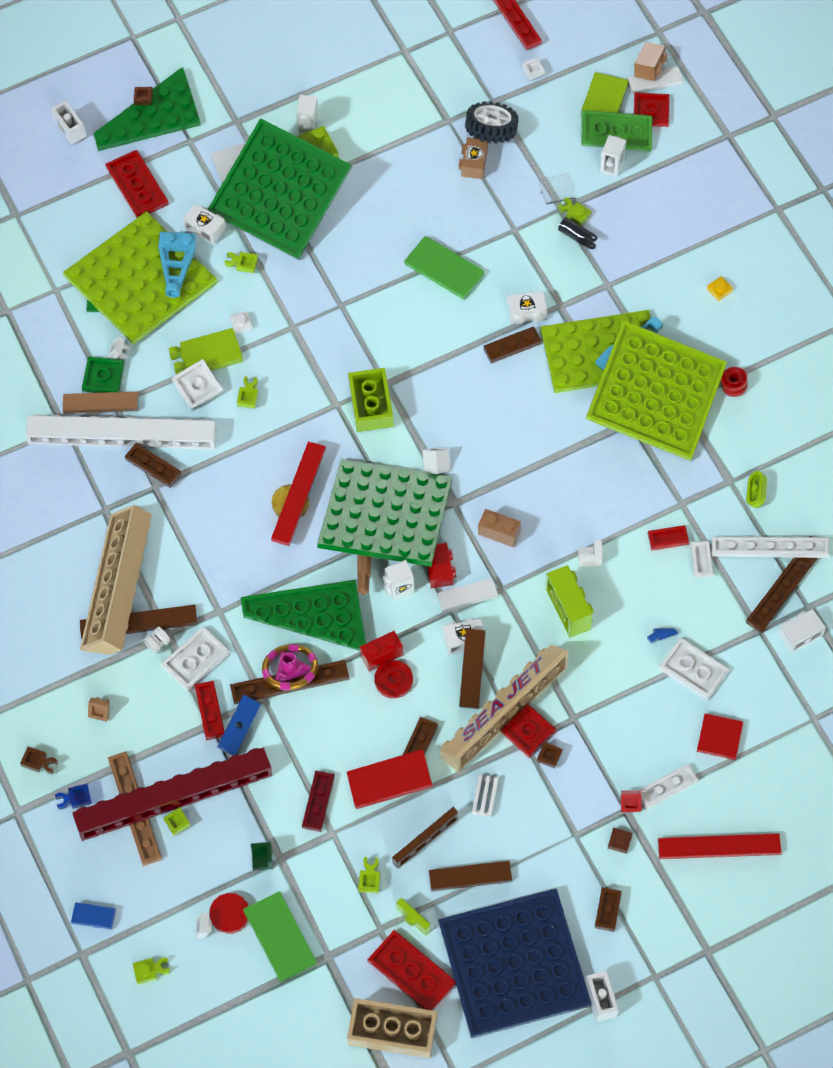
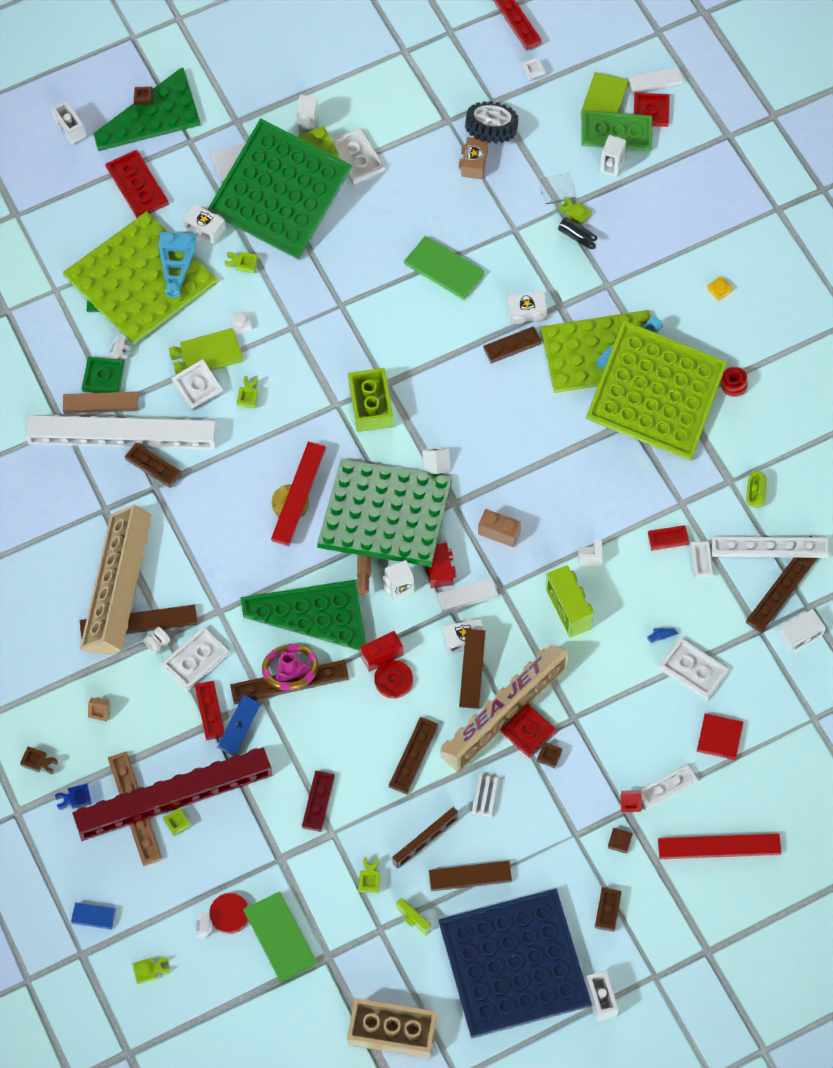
dark green panel [251,842,273,871] -> none
red tile [346,749,433,810] -> none
red tile [367,930,456,1011] -> none
brick [634,42,668,81] -> none
none -> white tile [332,128,385,184]

